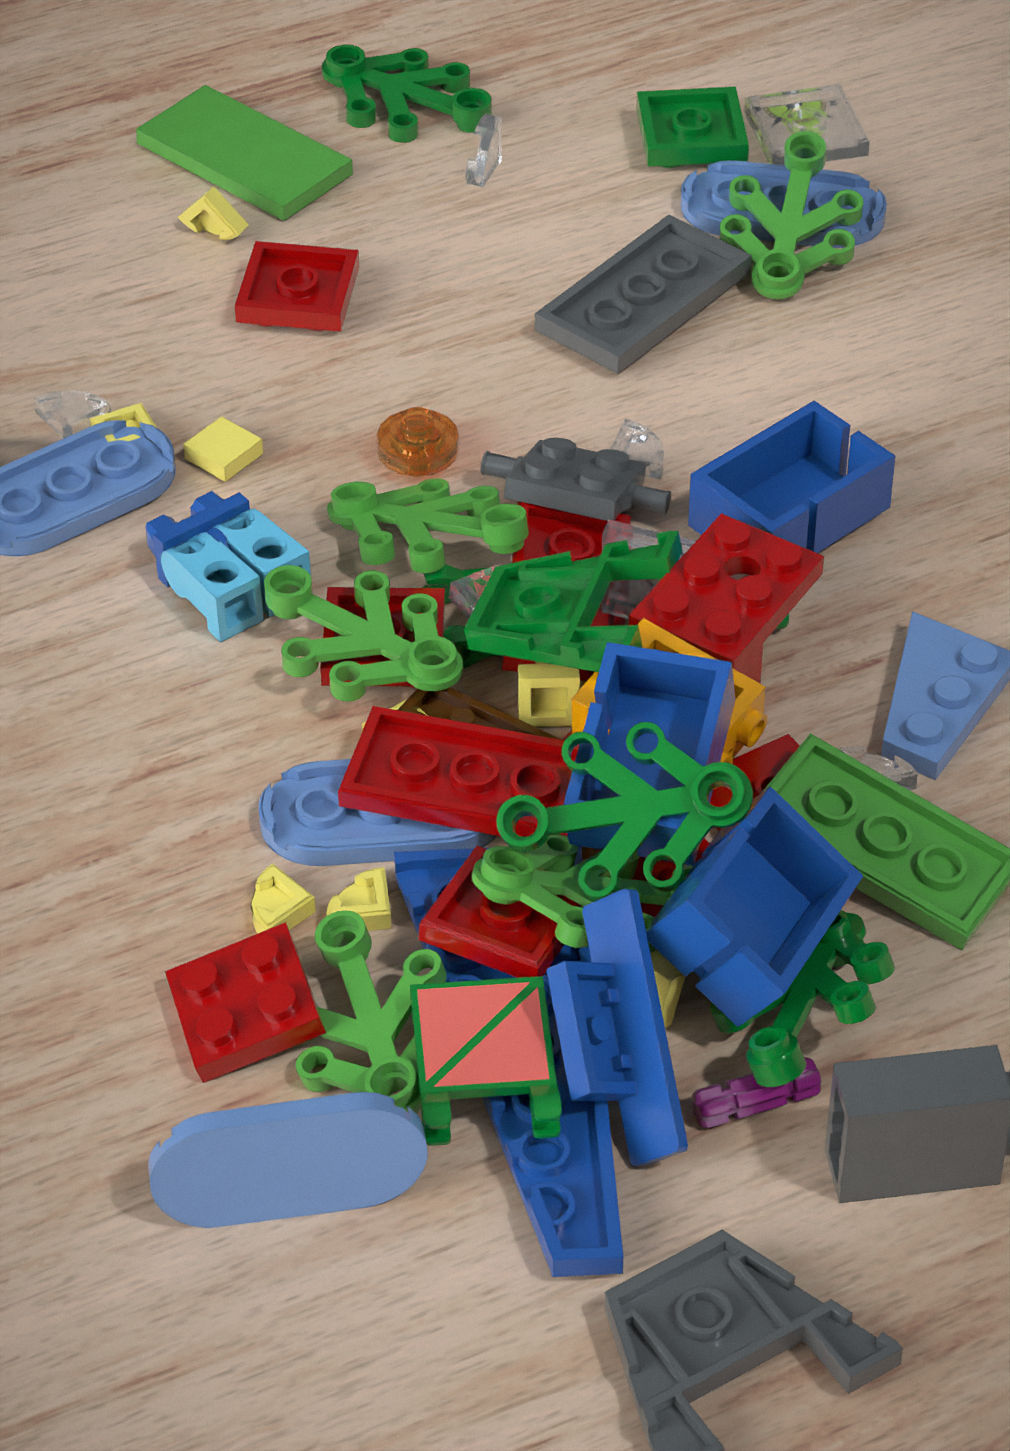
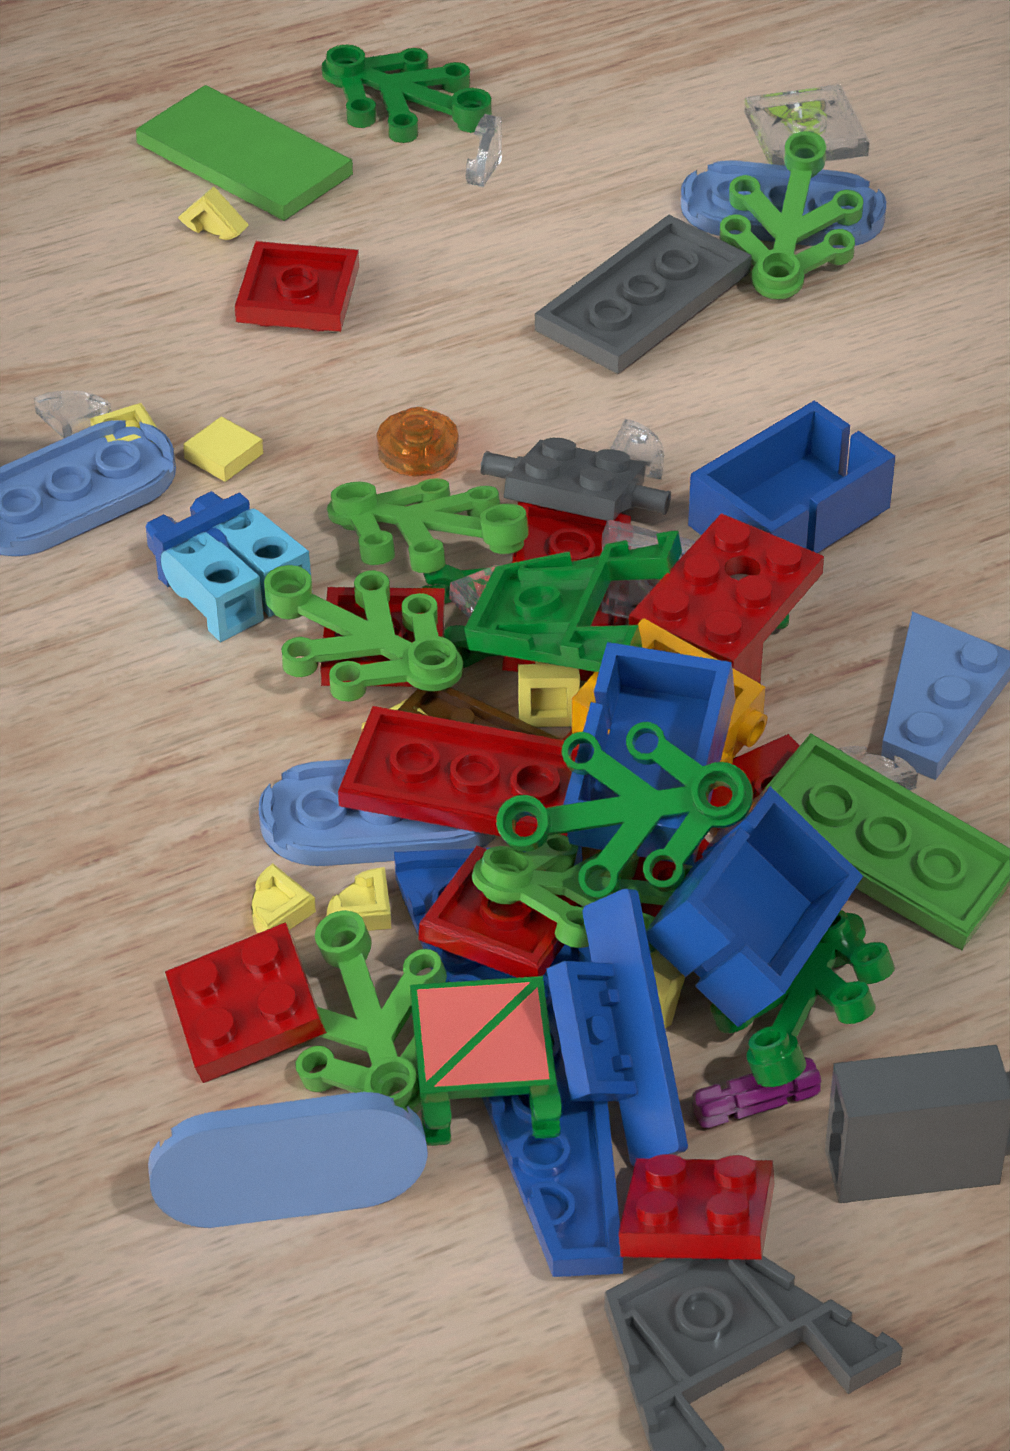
green plate [636,86,749,168] -> none
none -> red plate [619,1154,775,1260]

